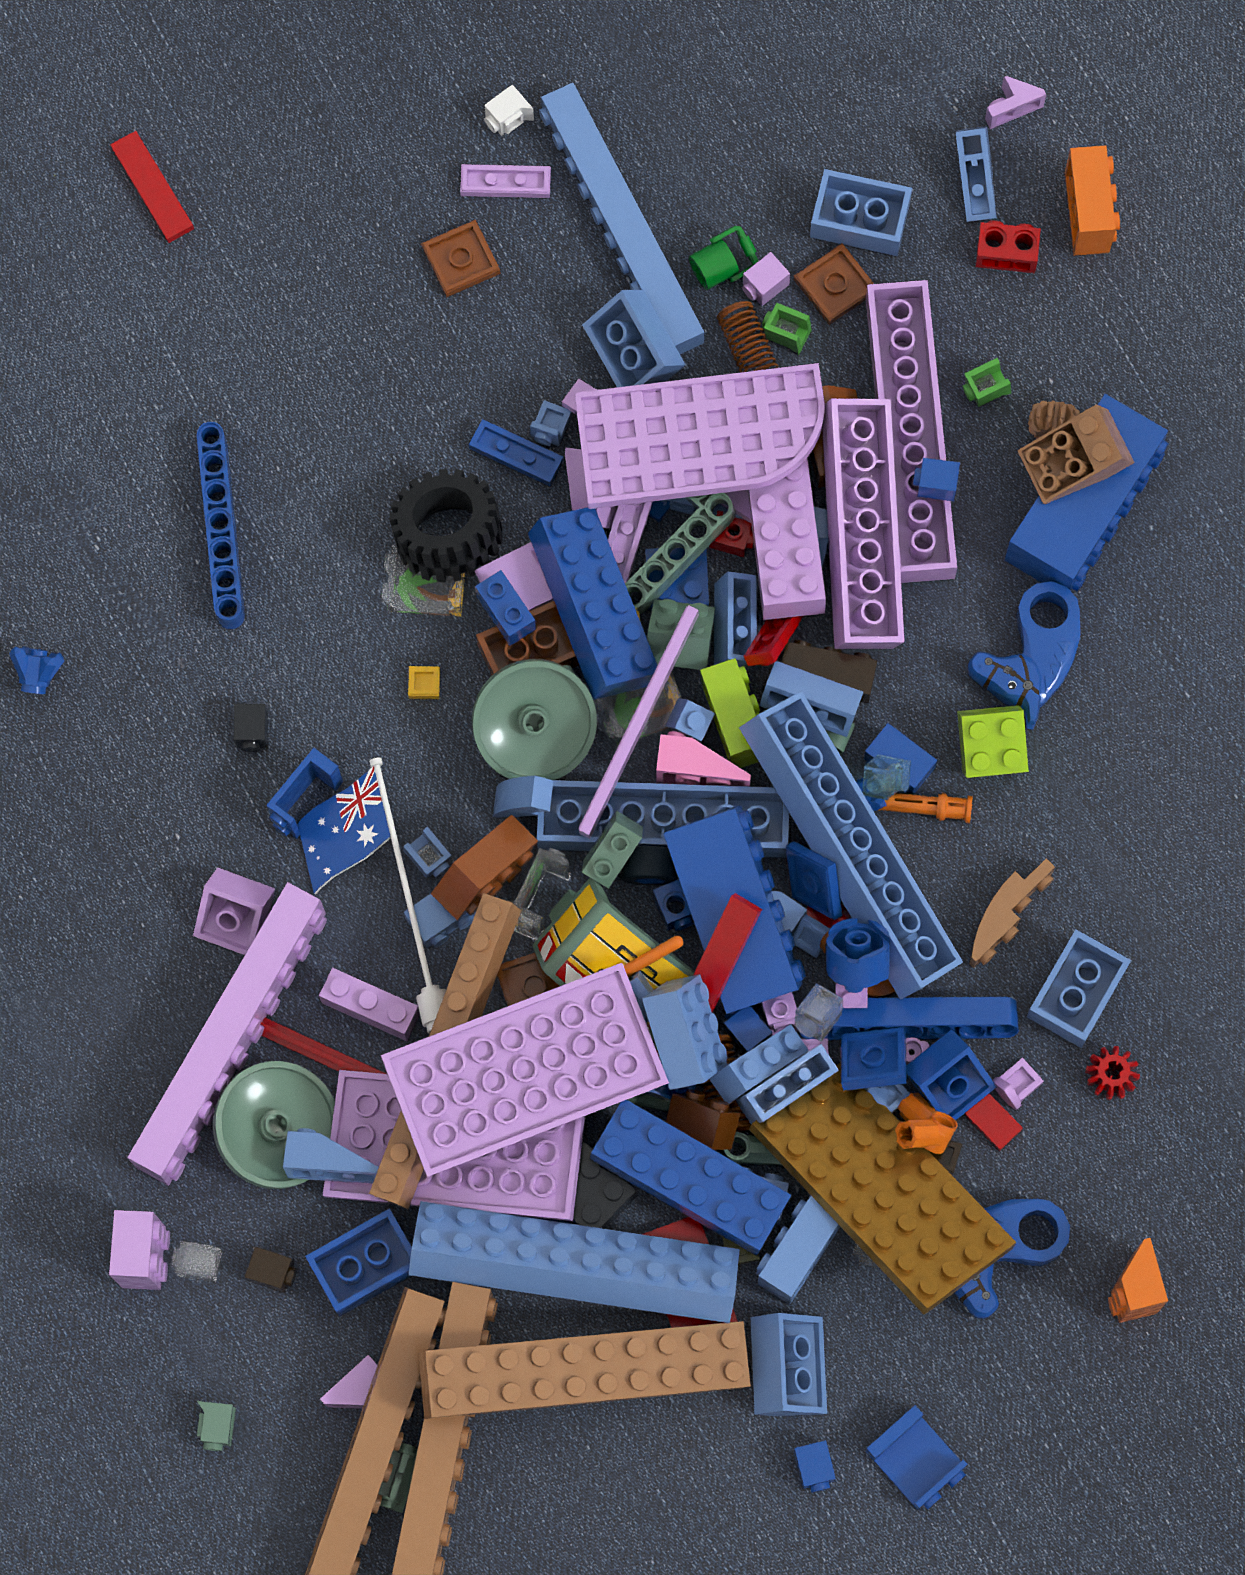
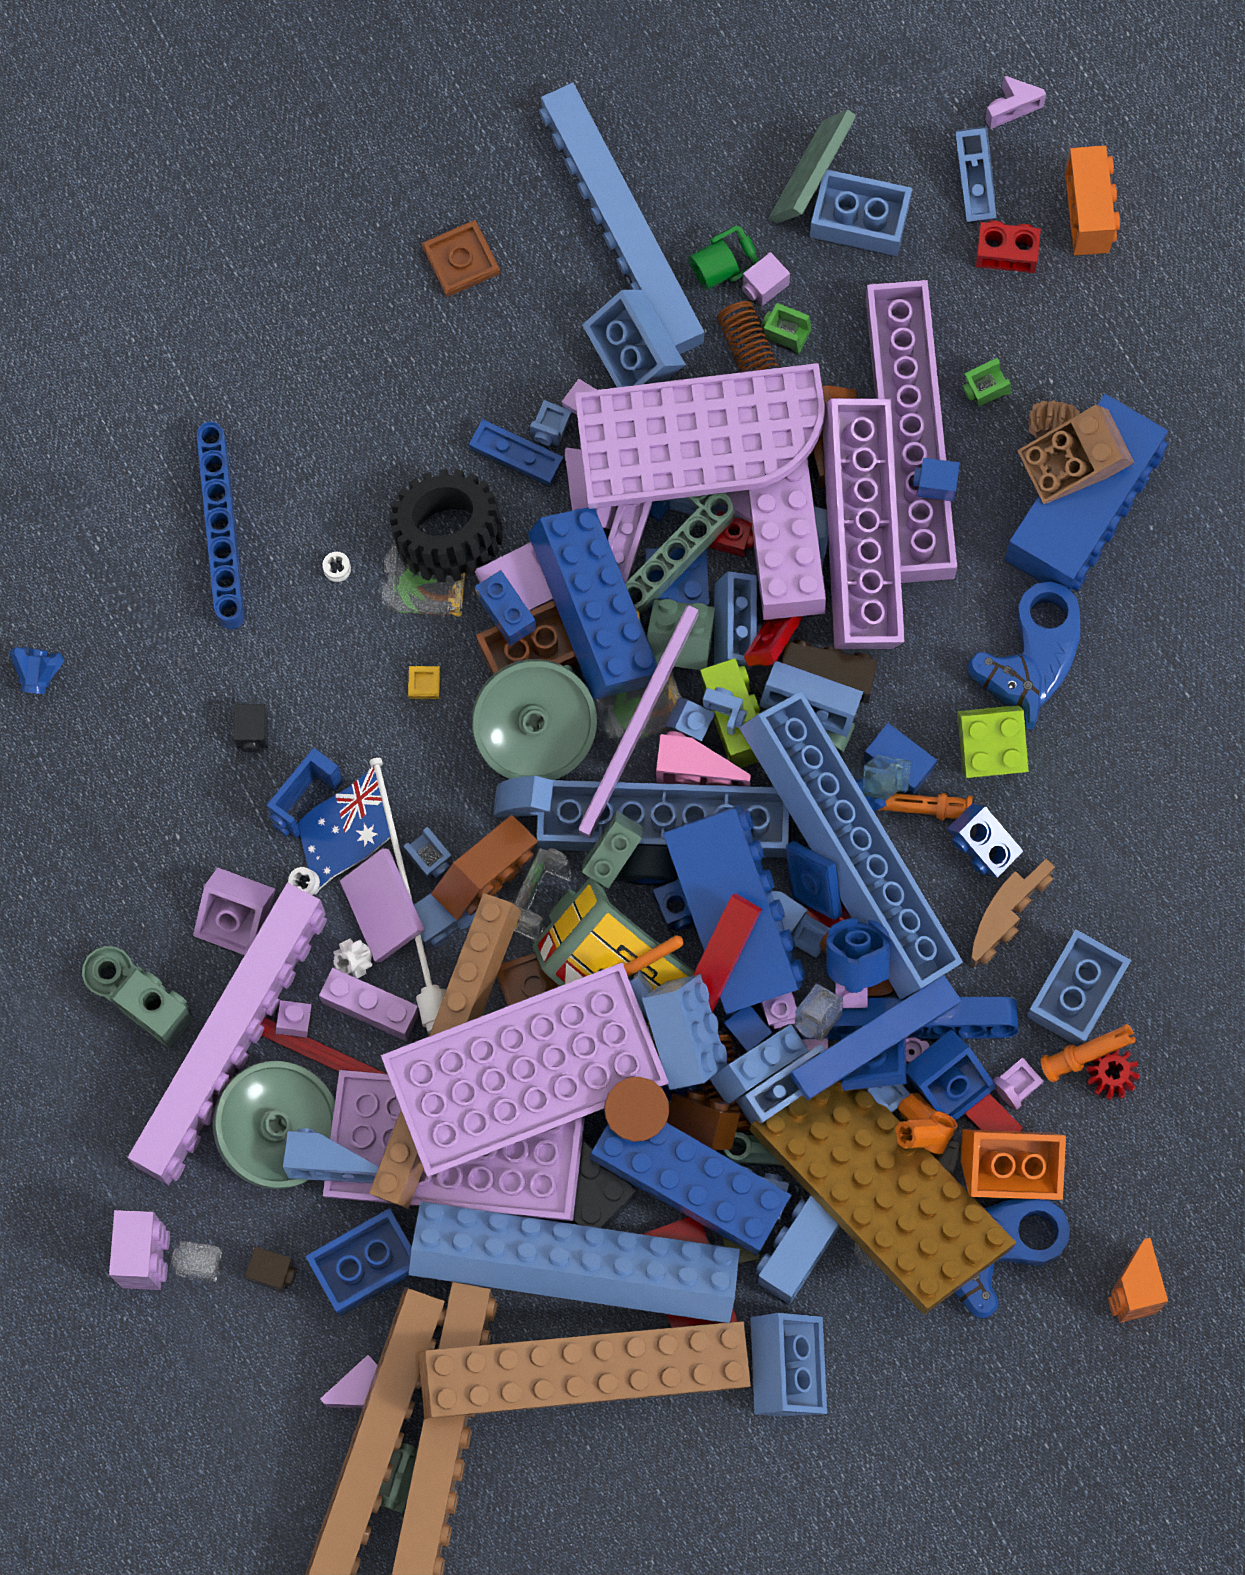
red tile [110,131,194,243] -> none
sand green window [197,1401,236,1451] -> none
lavender tile [460,164,551,198] -> none
white window [484,85,534,136] -> none
dark orange tile [794,243,874,325] -> none
blue brick [794,1440,836,1493] -> none
blue panel [865,1405,968,1510] -> none
none -> sand green brick [82,946,194,1049]
none -> lavender plate [276,1000,311,1038]
none -> white bush [288,867,320,895]
none -> white bush [323,552,351,582]
none -> white gear [333,939,372,978]
none -> lavender tile [340,849,425,962]
none -> dark orange tile [604,1077,669,1142]
none -> medium blue bracket [703,687,747,735]
none -> sand green tile [768,109,856,224]
none -> blue tile [789,975,962,1101]
none -> brick [947,803,1023,877]
none -> orange slope [961,1129,1066,1200]
none -> orange pin [1041,1024,1136,1082]

